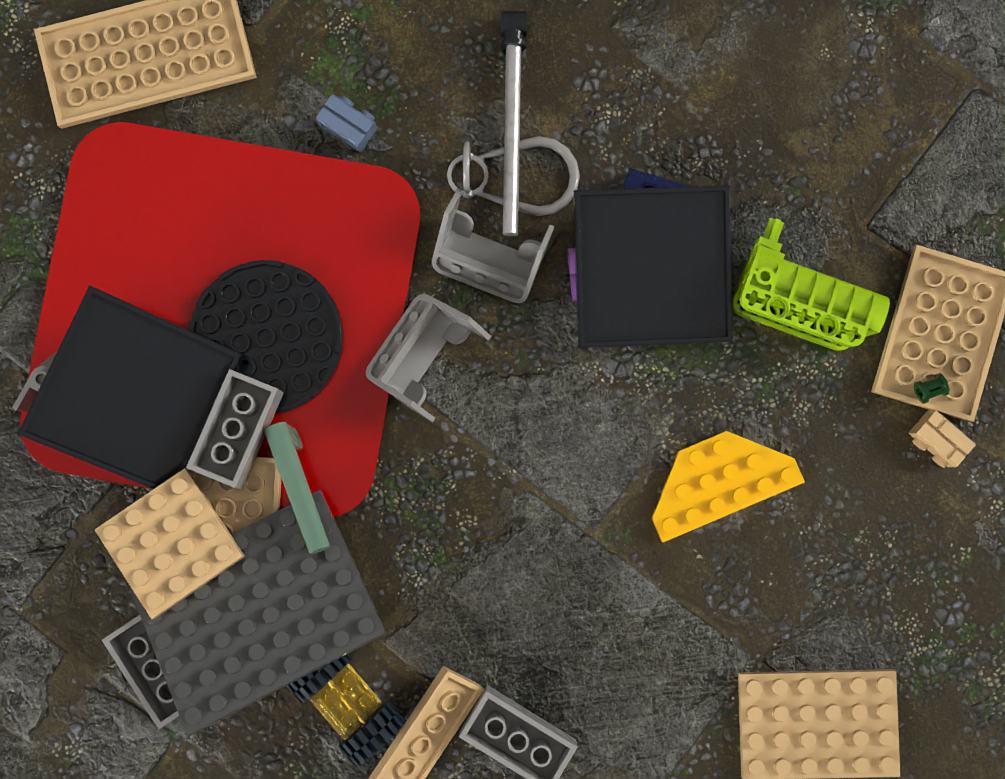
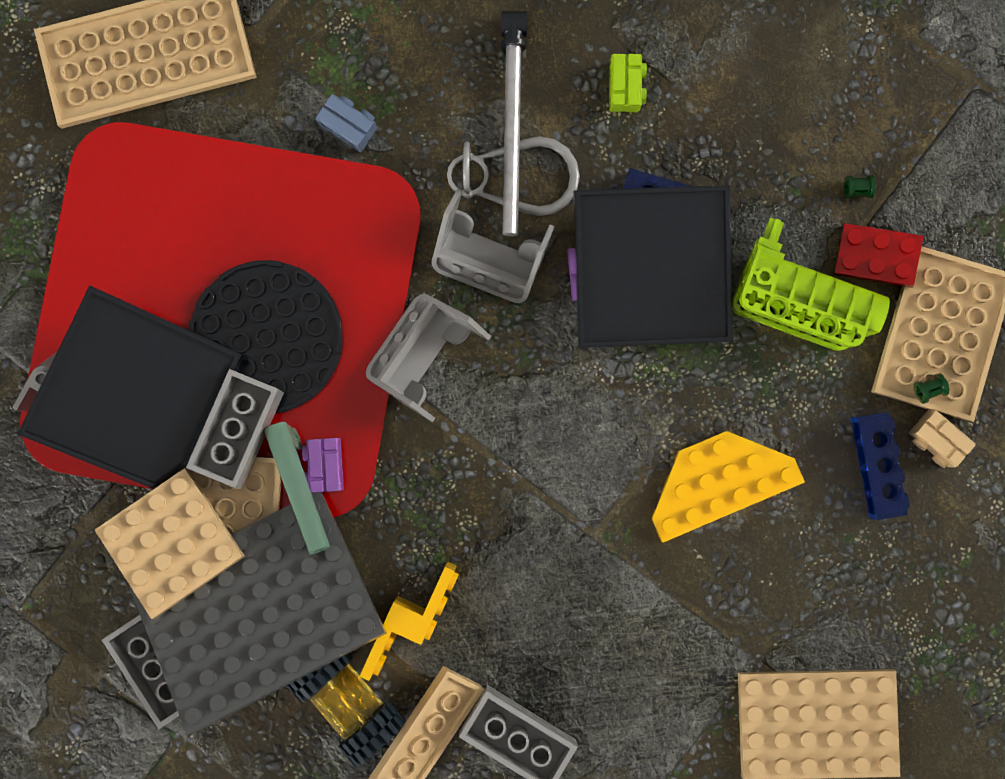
none -> medium lavender brick [302,438,344,492]
none -> yellow bracket [359,562,459,681]
none -> lime brick [609,54,647,112]
none -> red plate [834,223,924,288]
none -> dark green bush [844,175,876,199]
none -> clear blue brick [851,412,910,520]

